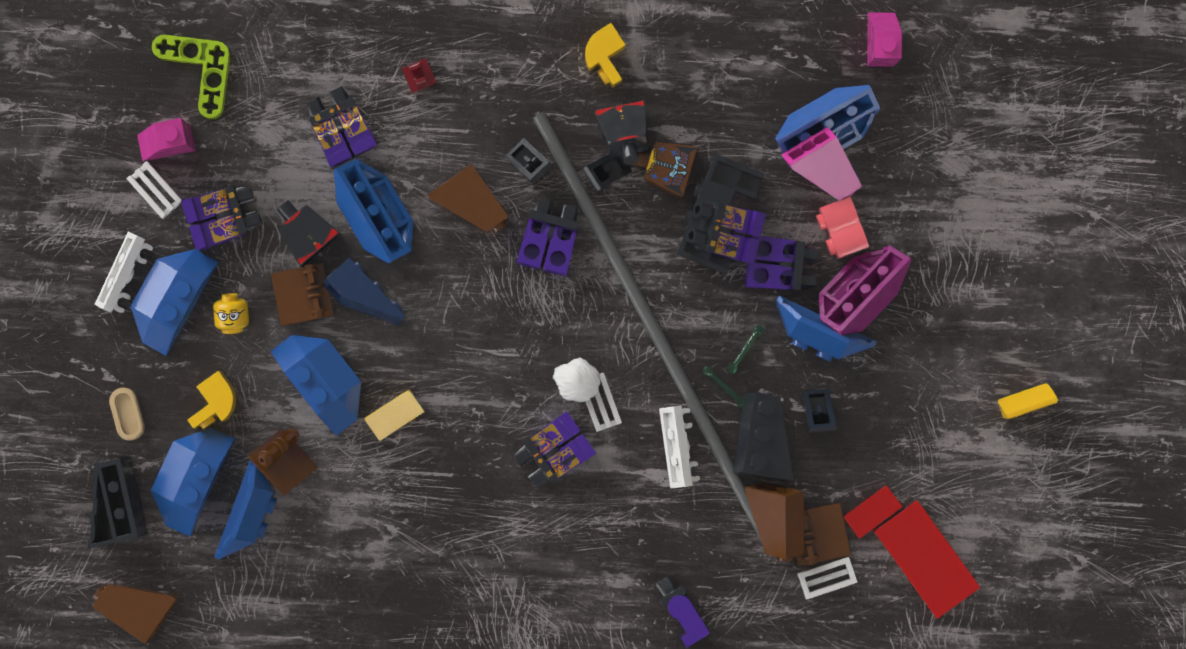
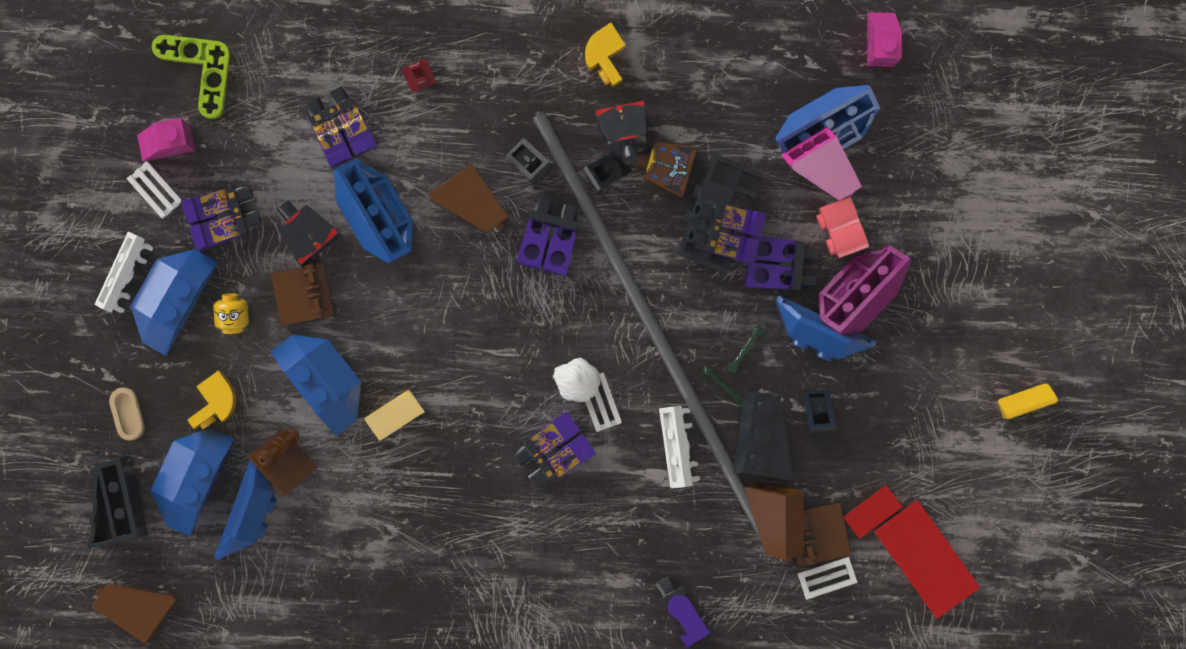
dark blue slope [322,258,405,325] -> none

